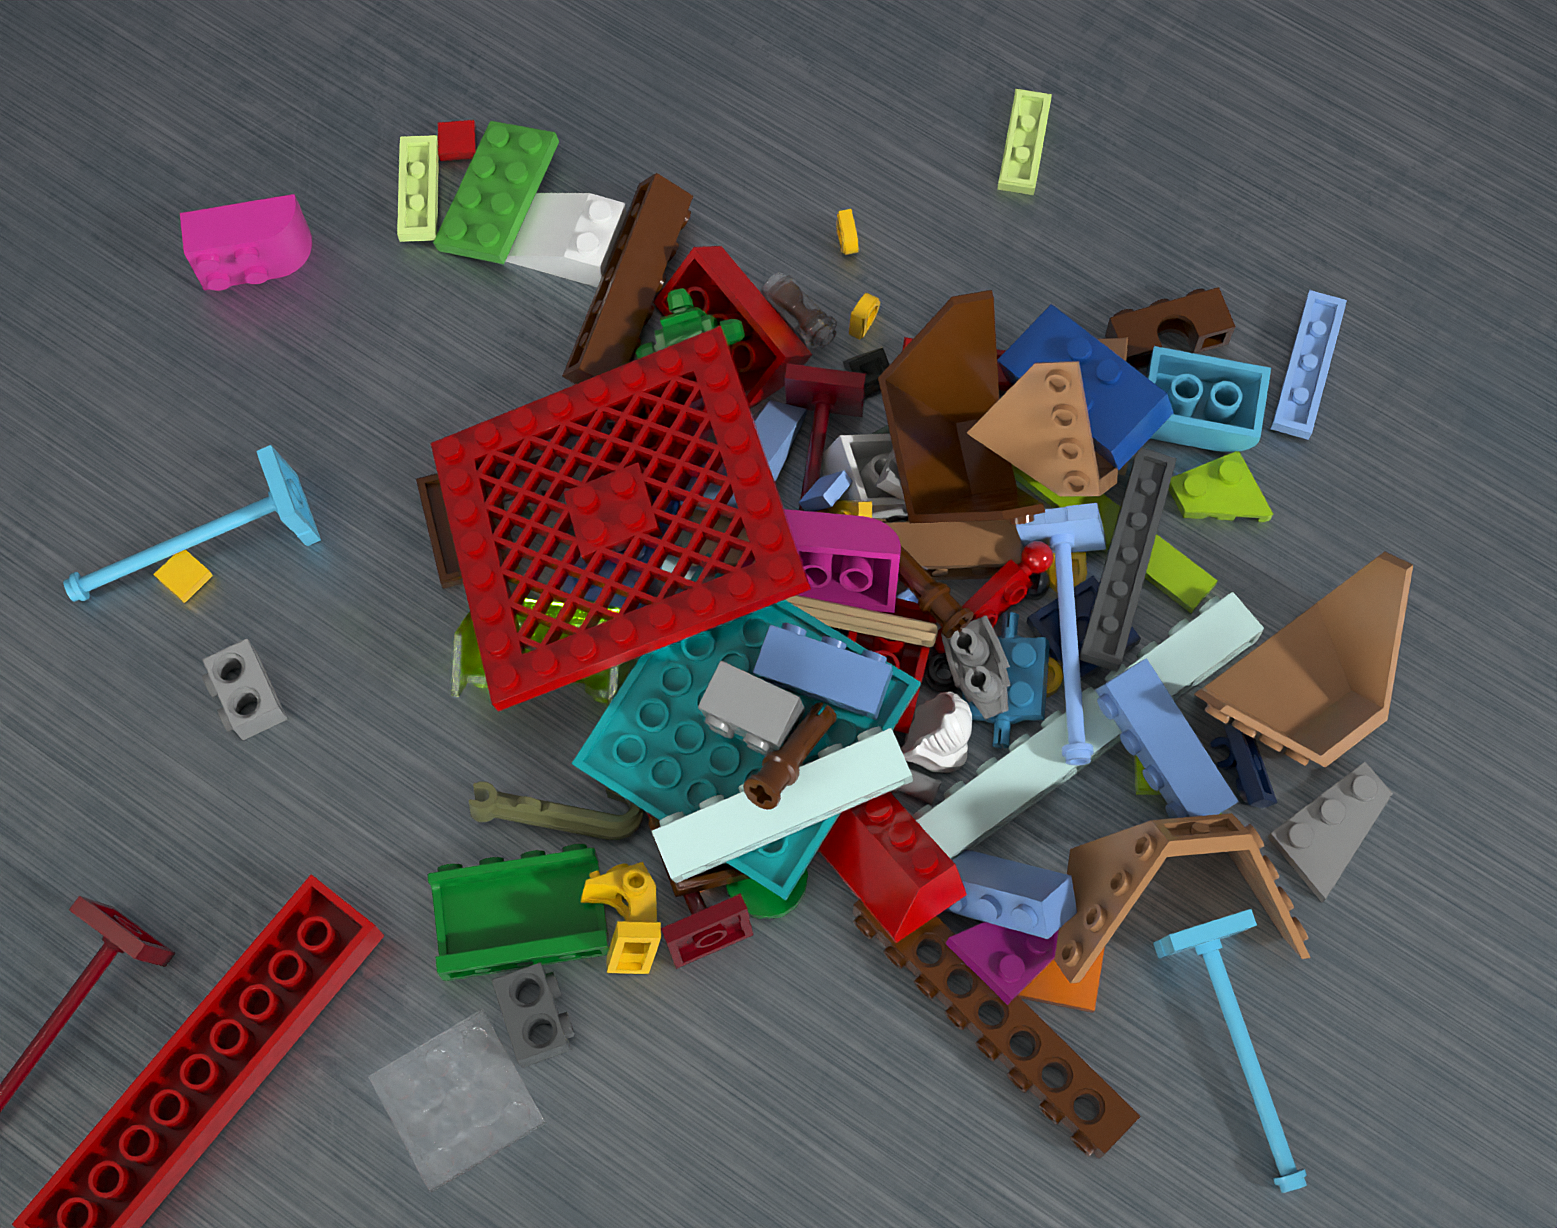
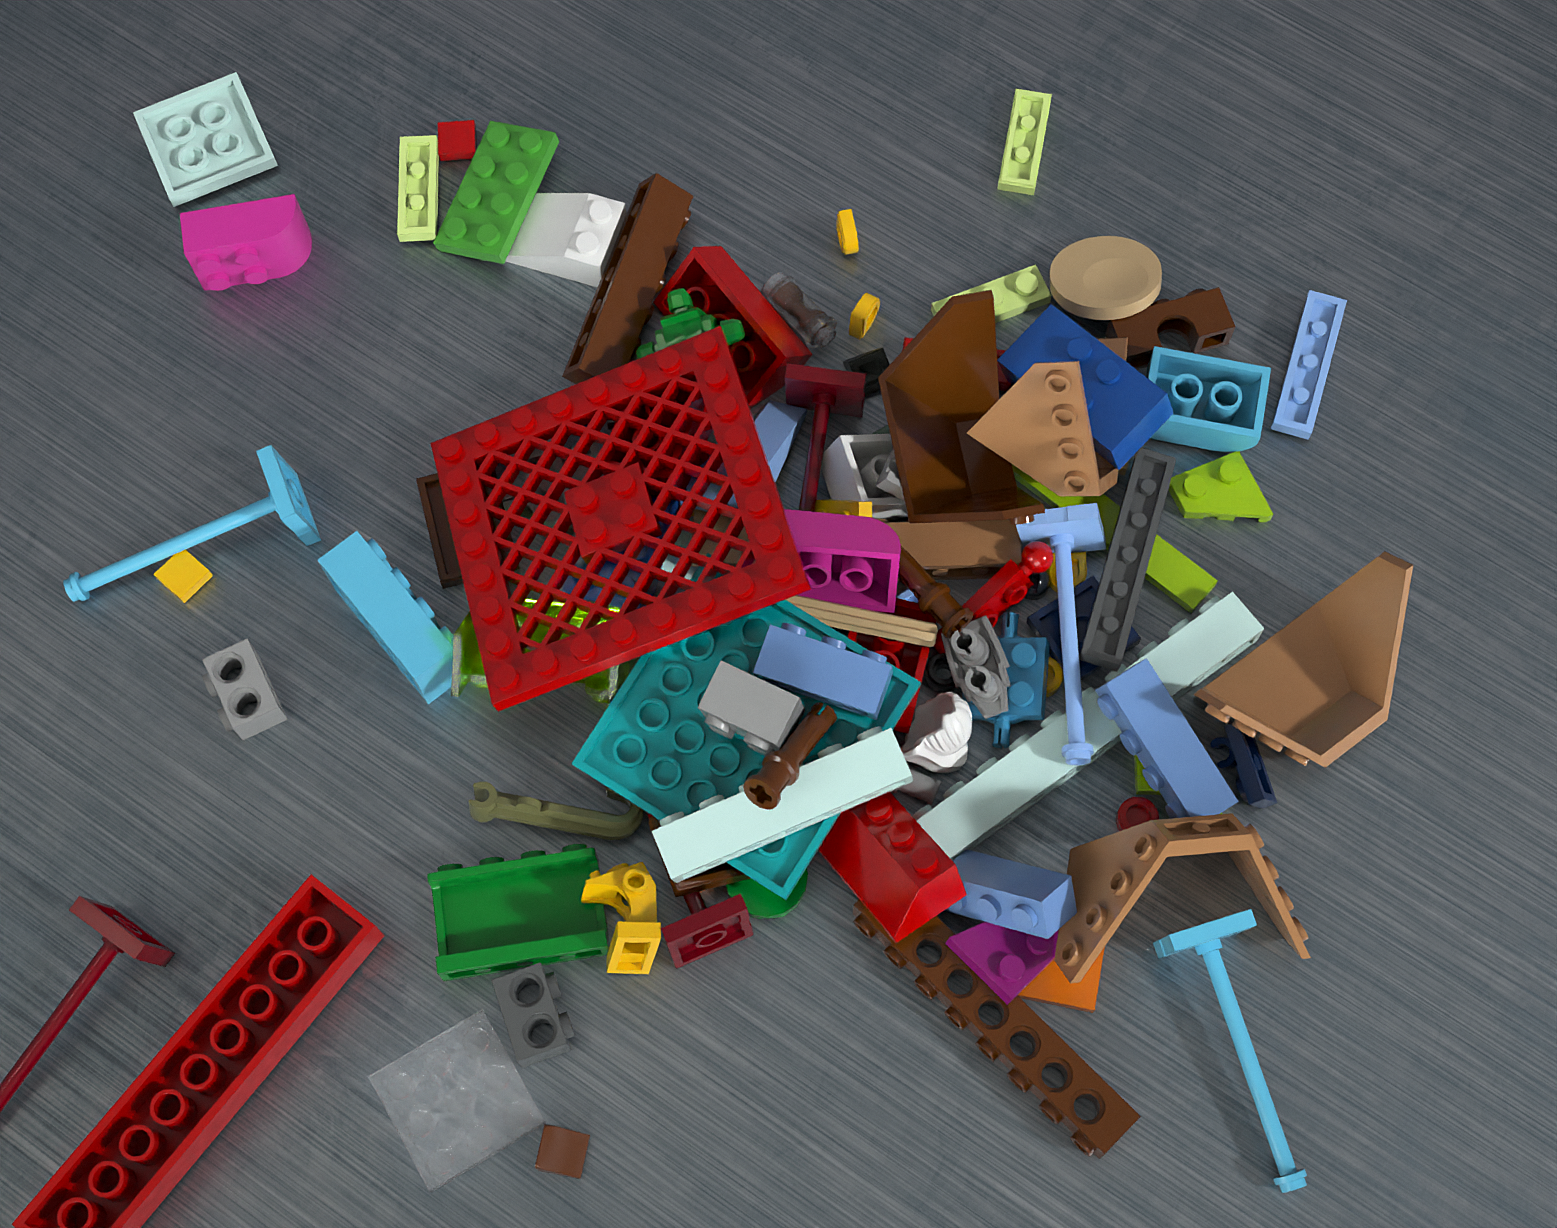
light blue tile [798,470,852,512] -> none
light grey wing [1268,762,1393,902] -> none
none -> light aqua plate [133,72,278,207]
none -> medium azure brick [318,531,467,704]
none -> reddish brown slope [535,1124,590,1179]
none -> yellowish green plate [931,264,1052,323]
none -> tan piece [1050,236,1162,320]
none -> red tile [1116,797,1159,831]

